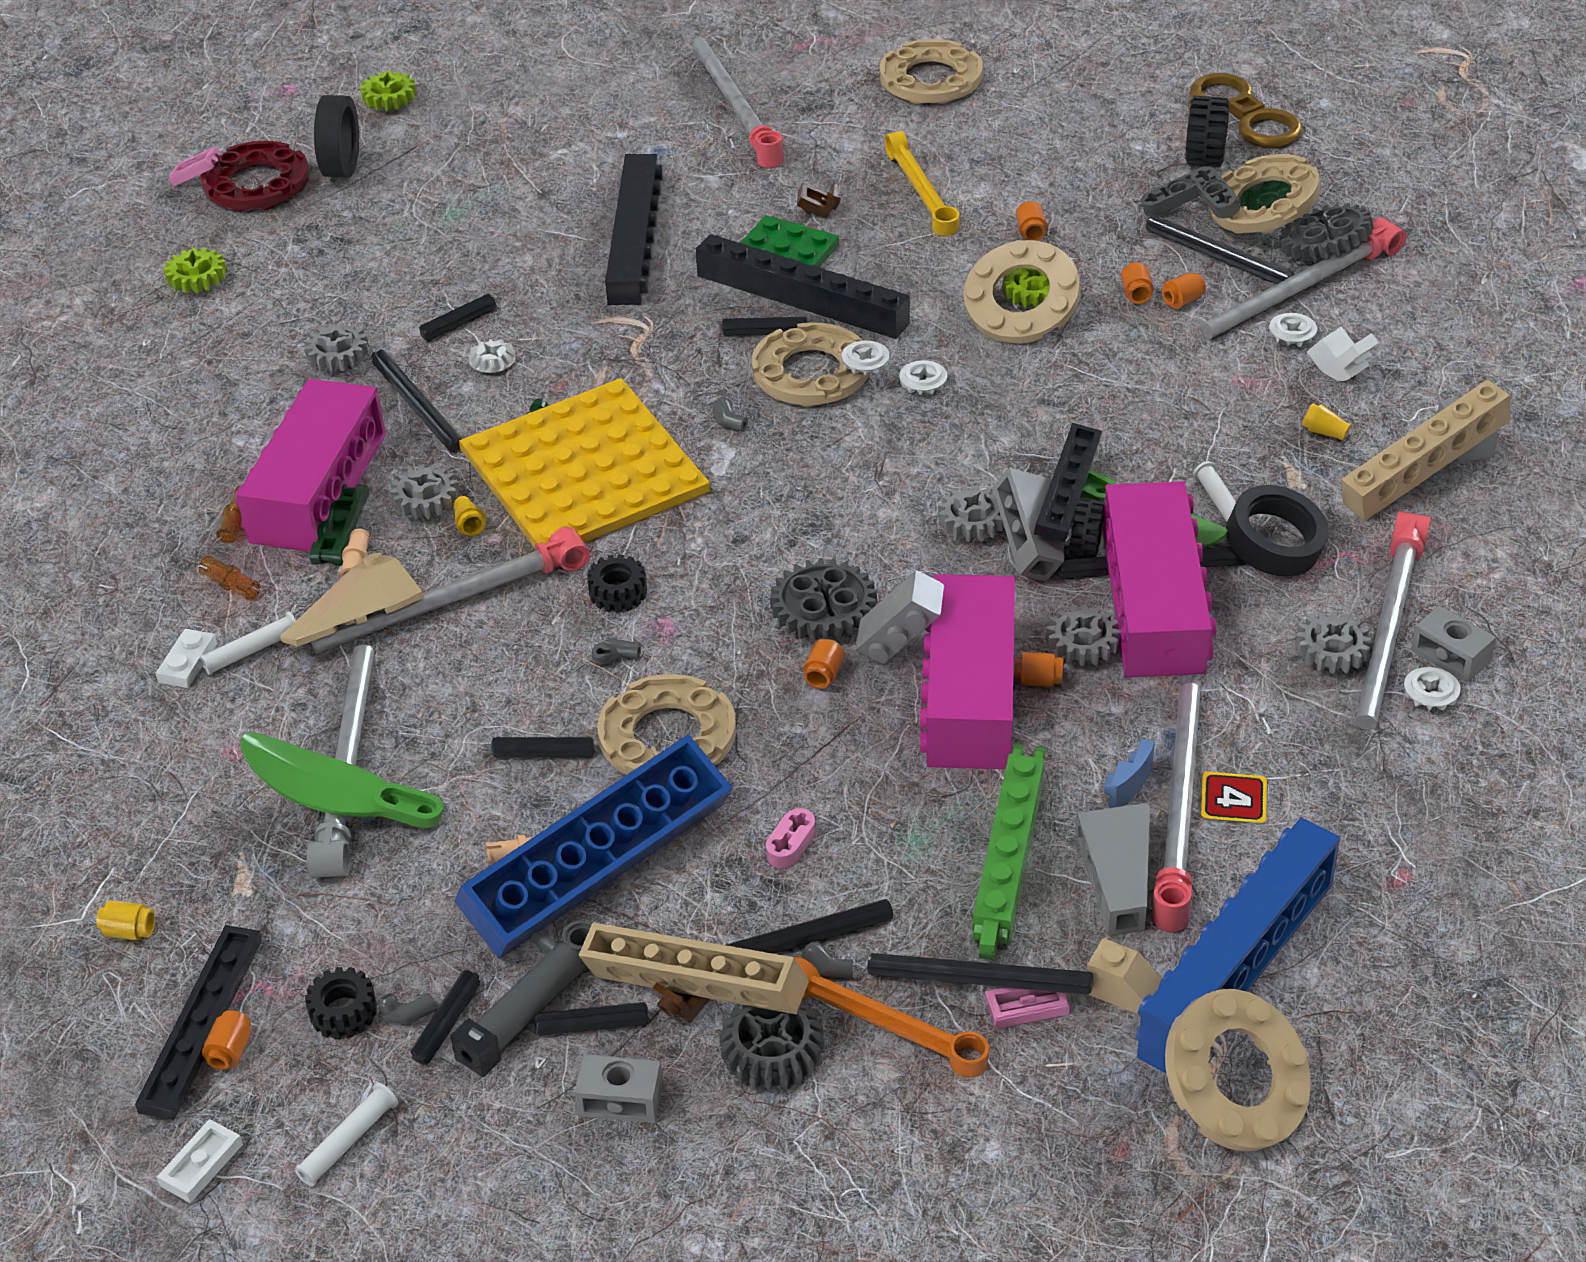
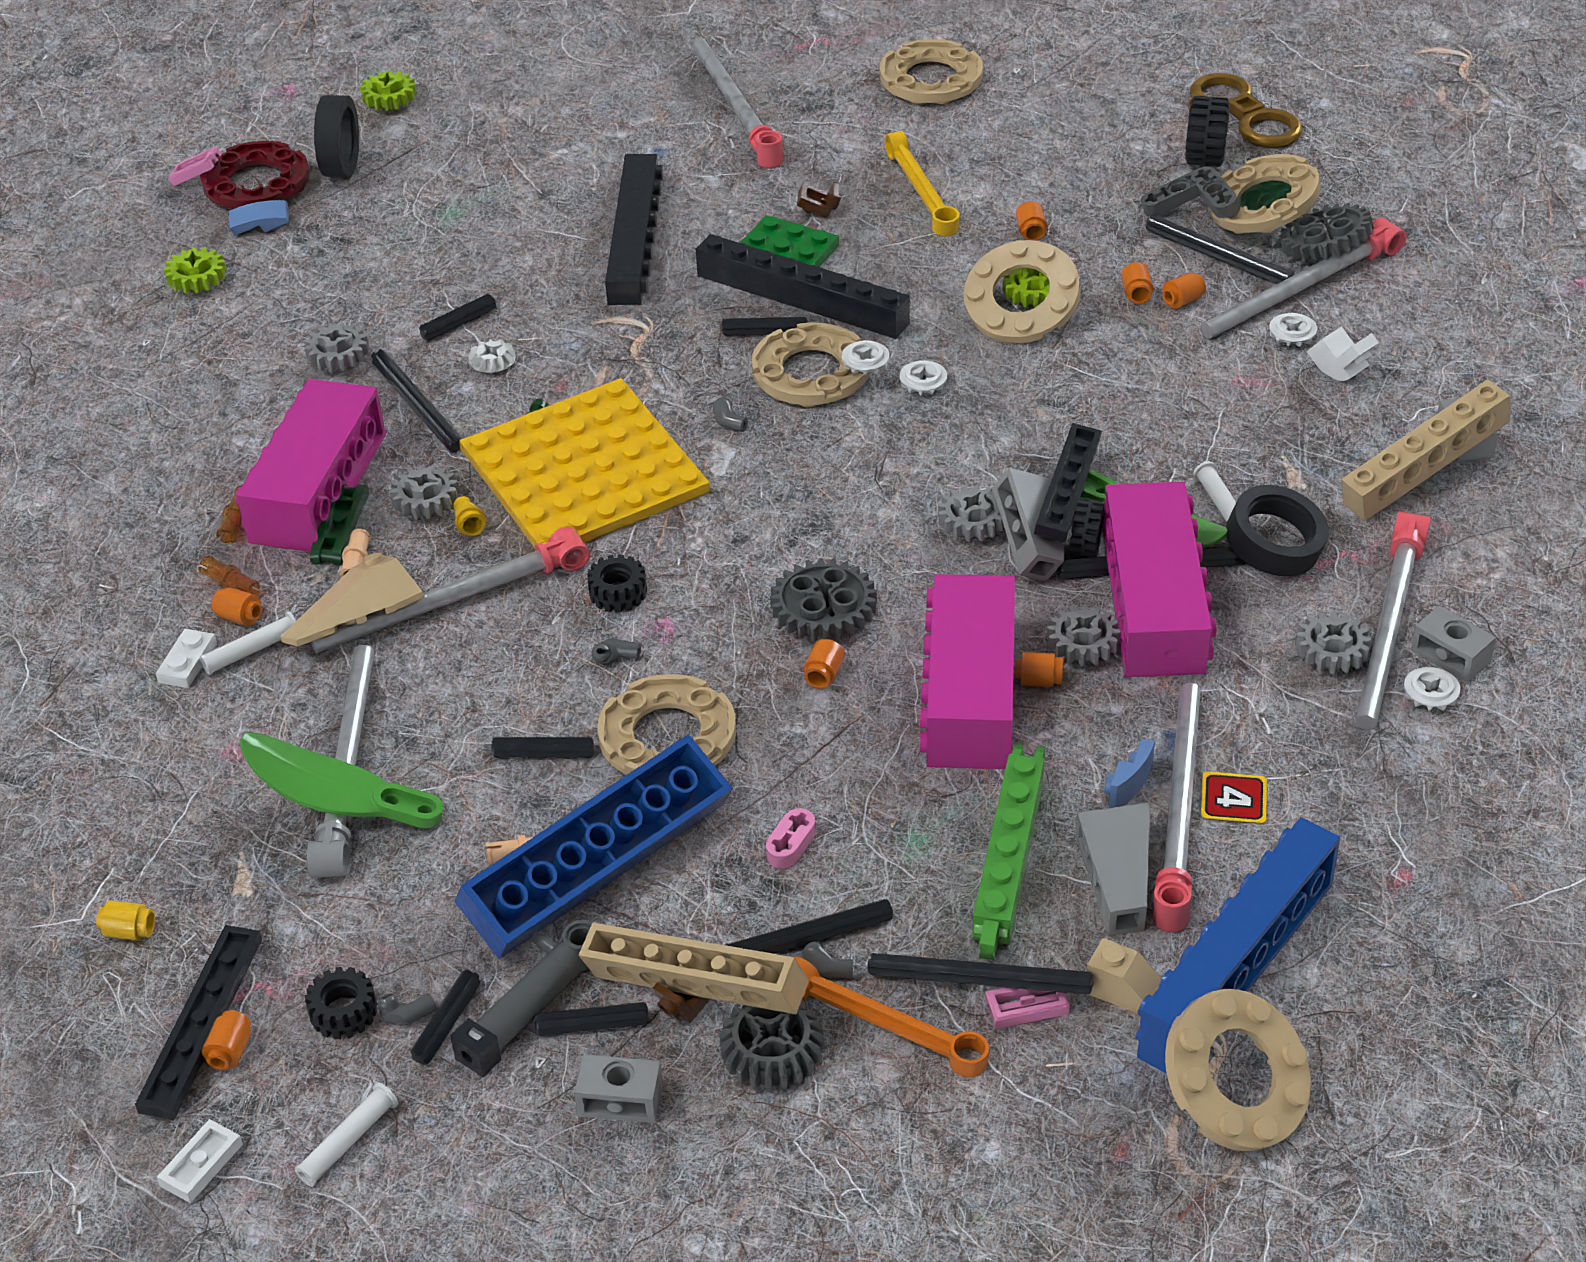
light grey brick [856,570,944,664] -> none
yellow cone [1302,403,1351,441] -> none
none -> orange brick [211,587,262,626]
none -> medium blue slope [229,200,289,236]

